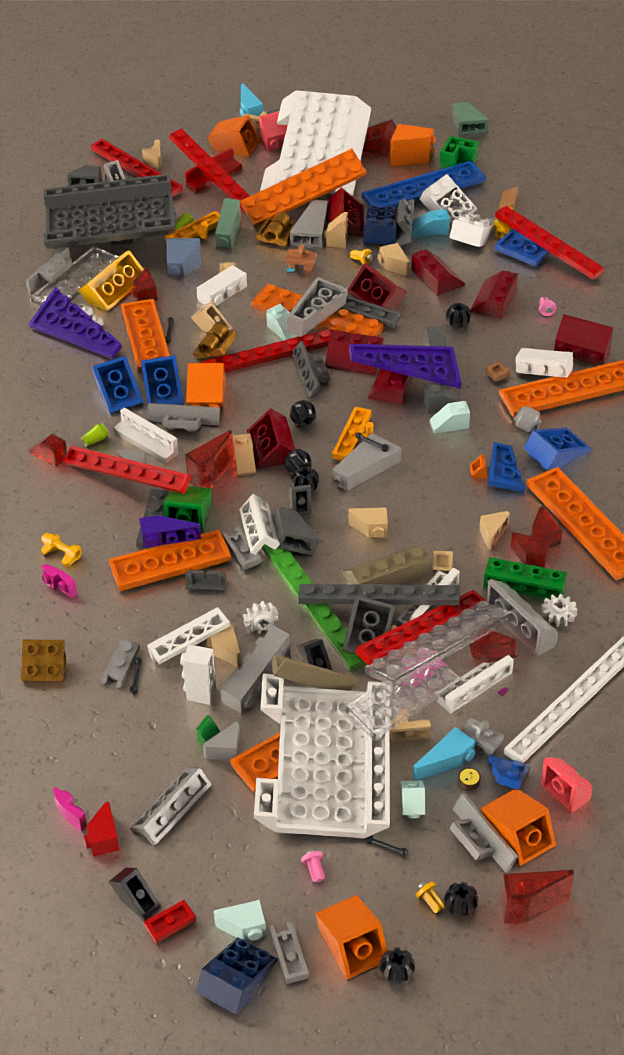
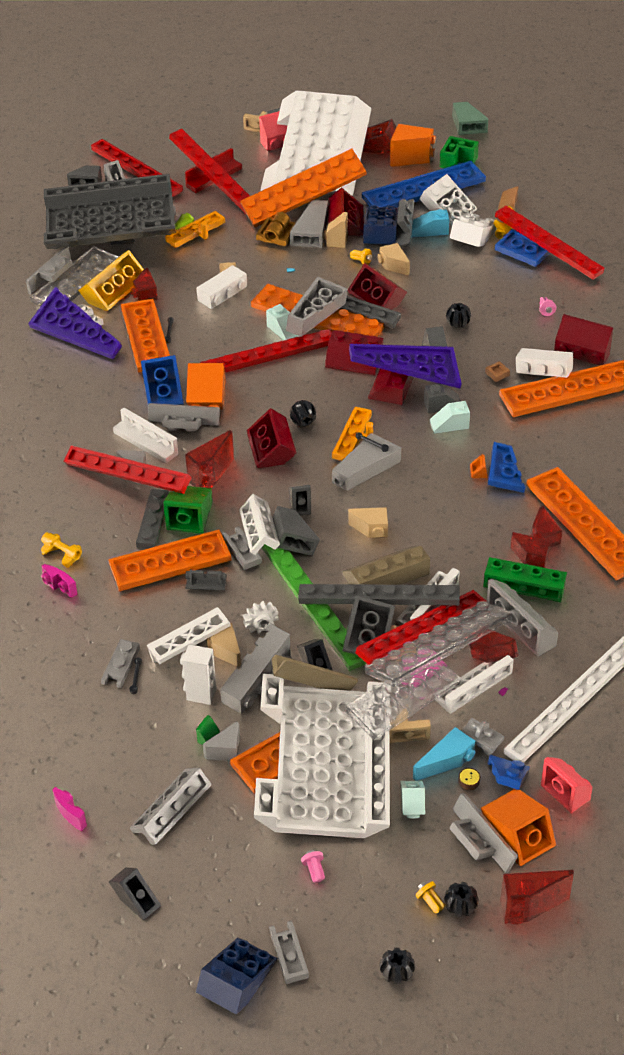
pearl gold plate [21,639,66,681] -> none
clear red slope [28,434,67,467] -> none
lime cone [81,423,109,447] -> none
red slope [84,802,120,857] -> none
blue slope [92,356,144,414] -> none
dark purple slope [139,515,201,548] -> none
tan slope [142,140,162,170] -> none
red plate [144,900,196,944] -> none
sand blue slope [167,238,202,277] -> none
tan slope [191,301,233,333] -> none
pearl gold plate [193,323,238,359] -> none
orange slope [207,115,260,157] -> none
light aqua slope [213,900,266,941] -> none
sand green slope [215,198,241,249] -> none
tan slope [232,434,256,477] -> none
medium azure slope [240,84,263,116] -> none
black piece [284,449,312,475] -> none
nougat hips [285,245,317,271] -> none
black piece [291,466,319,493] -> none
dark grey bracket [292,341,331,398] -> none
orange slope [315,895,387,980] -> none
black hinge [364,835,408,857] -> none
dark red slope [411,249,465,296] -> none
tan plate [433,550,453,571] -> none
dark red slope [470,270,518,319] -> none
tan slope [479,511,510,549] -> none
light grey head [514,406,542,432] -> none
blue slope [524,427,591,470] -> none
white gear [541,594,578,627] -> none

